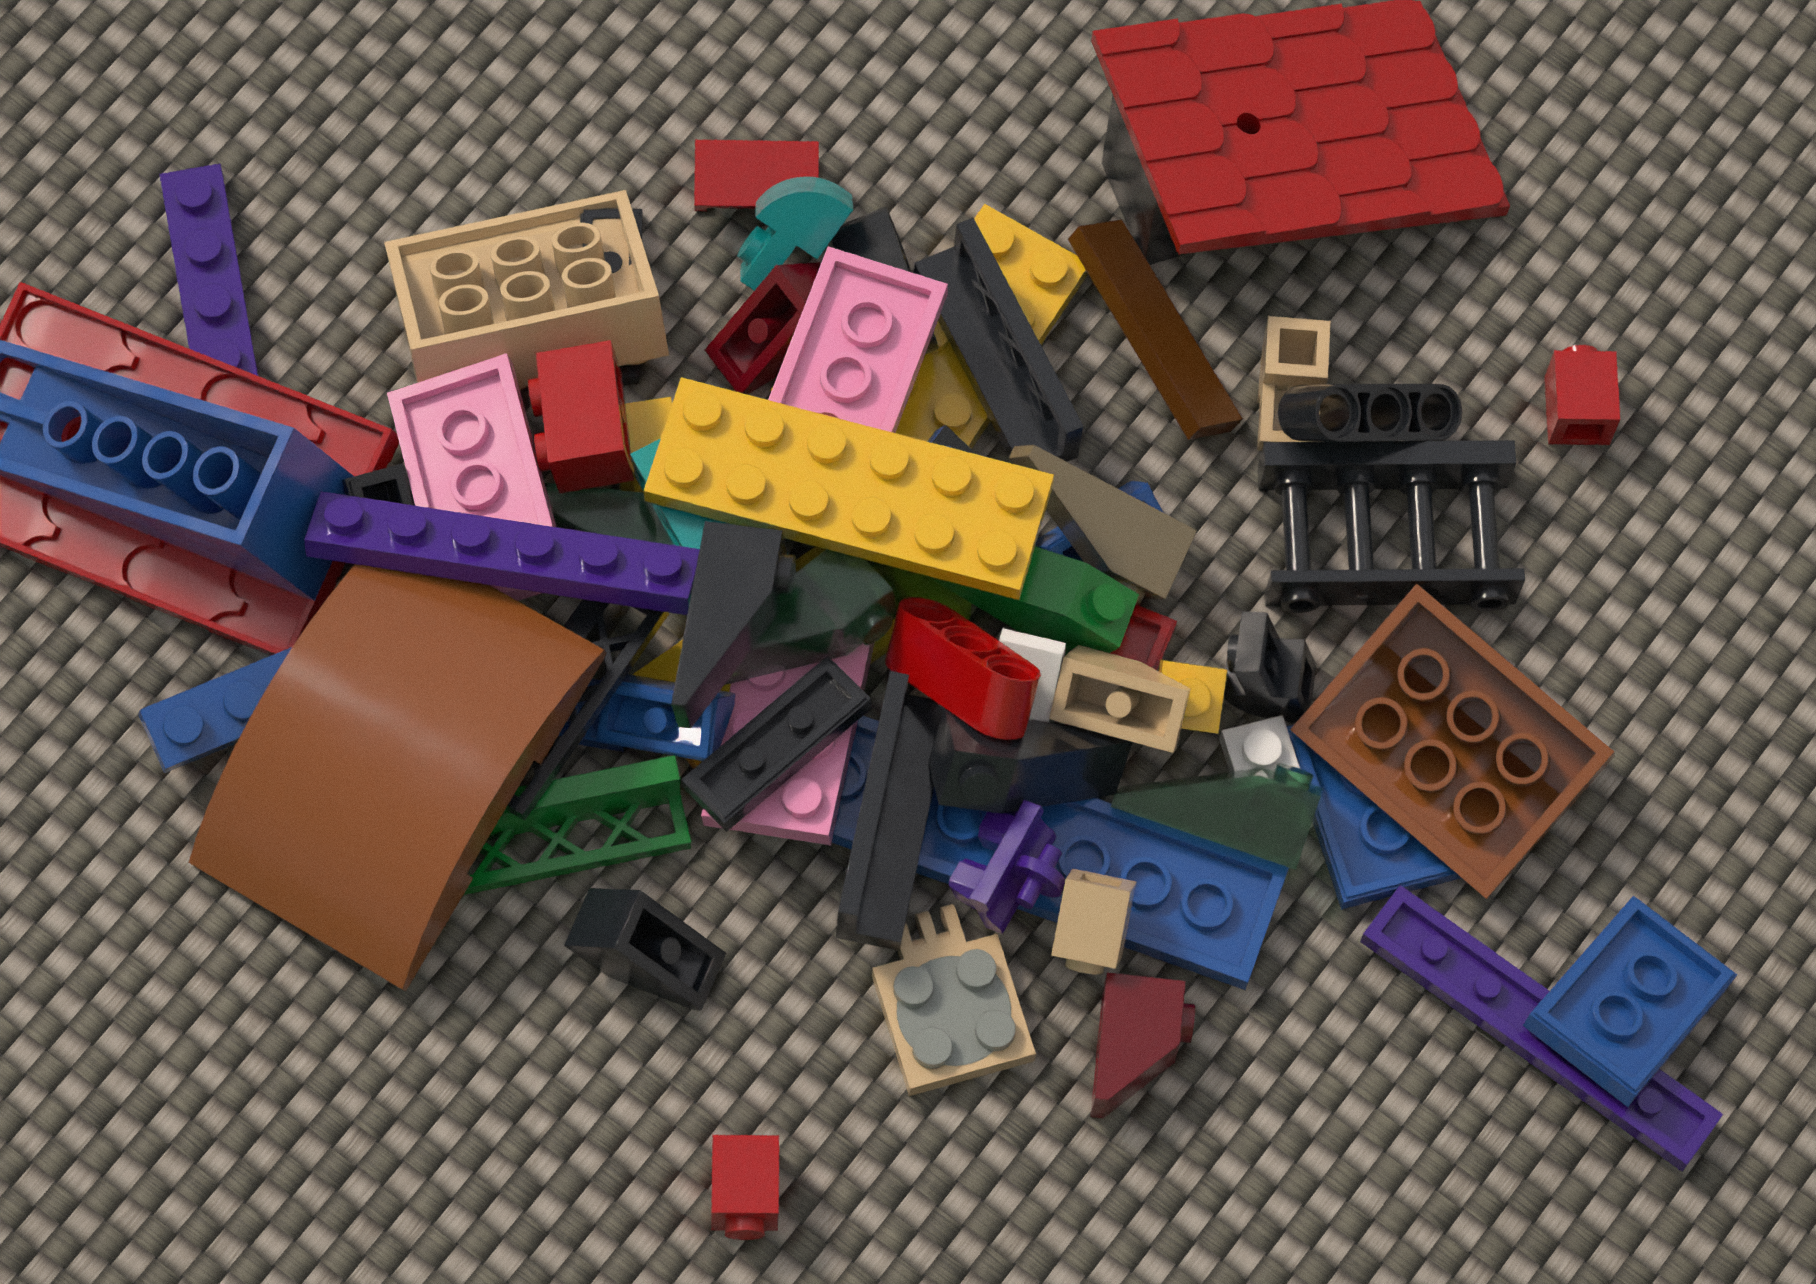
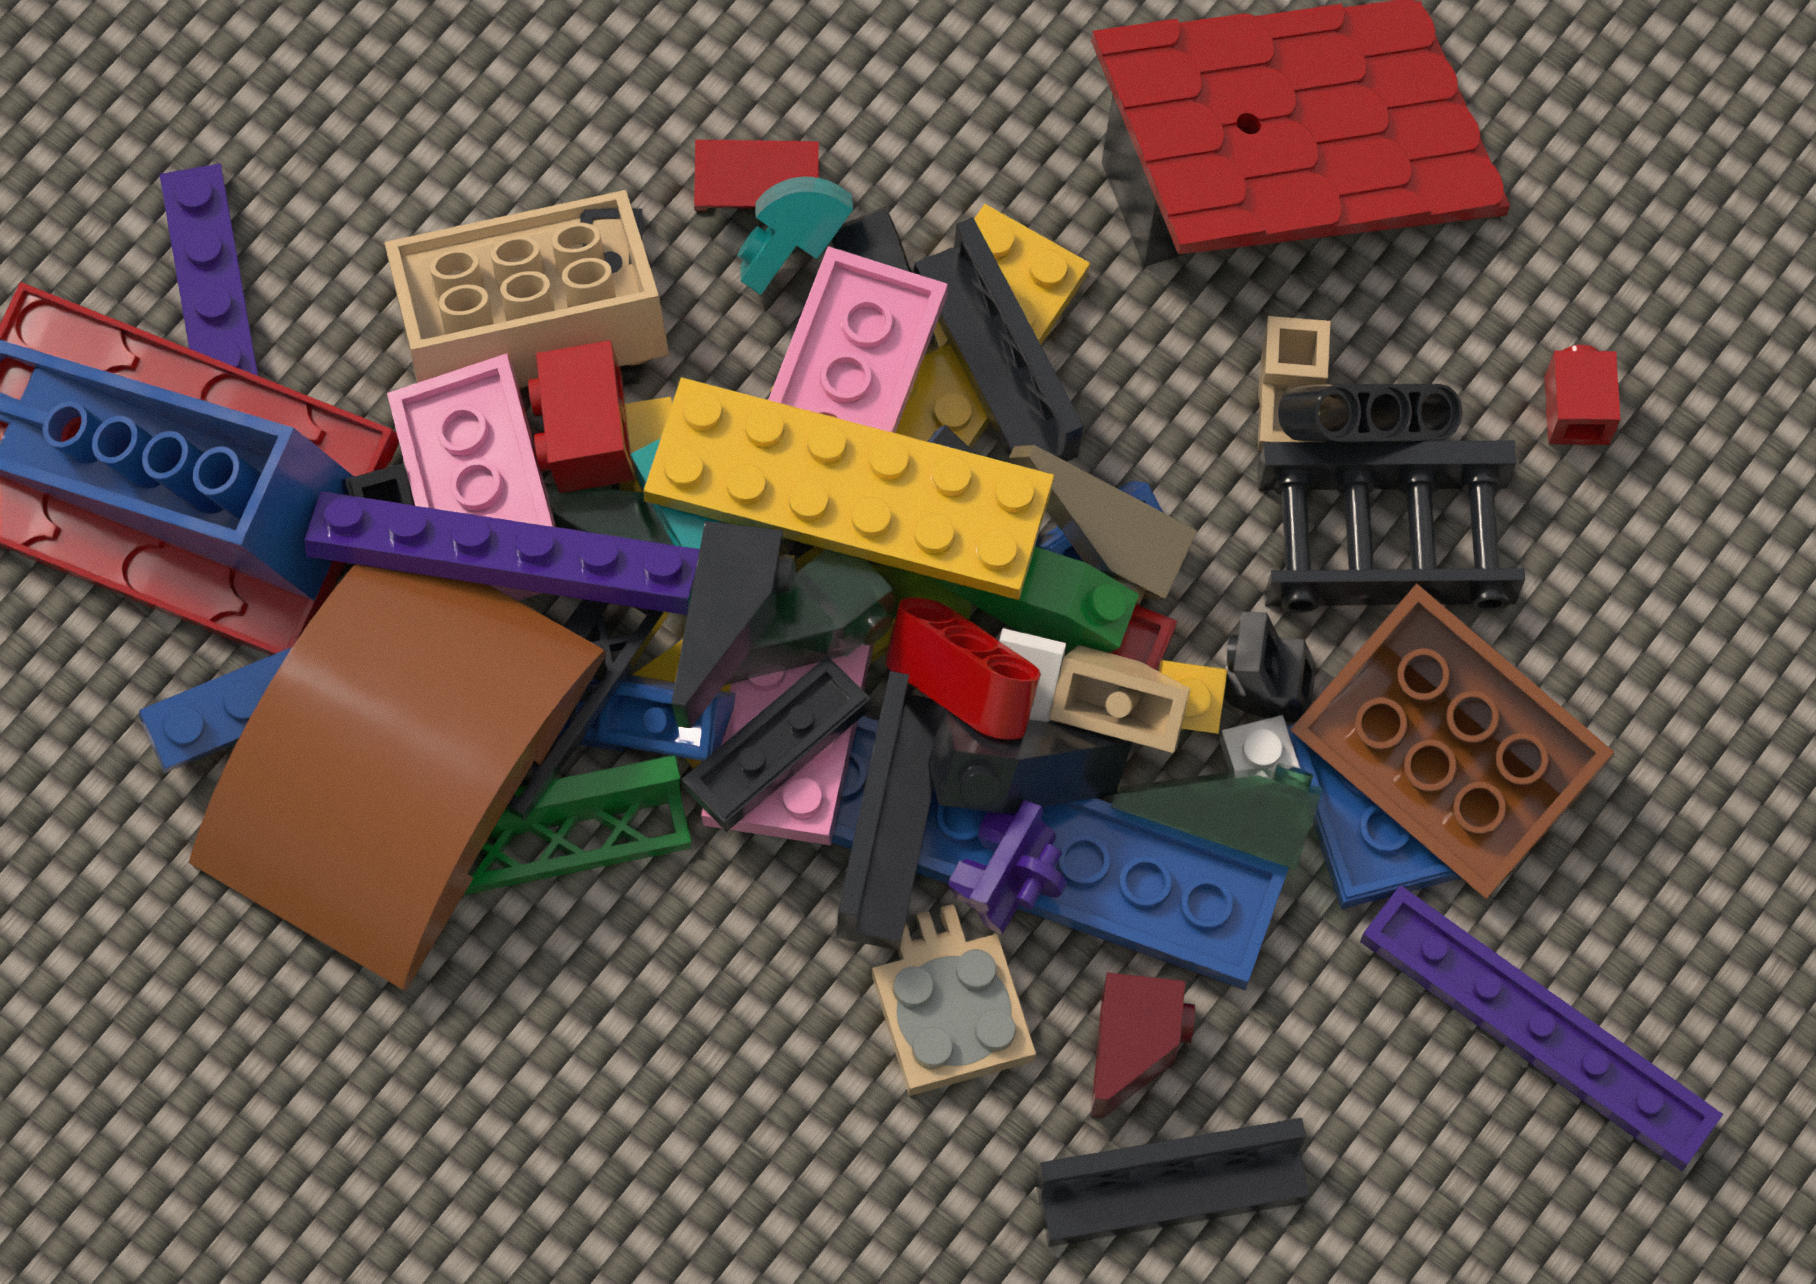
black slope [564,888,726,1011] -> none
dark red slope [704,262,821,395] -> none
red brick [711,1135,779,1240] -> none
tan brick [1051,869,1136,975] -> none
reddish brown tile [1068,220,1243,440] -> none
blue tile [1523,895,1737,1107] -> none
none -> black fence [1036,1118,1310,1247]

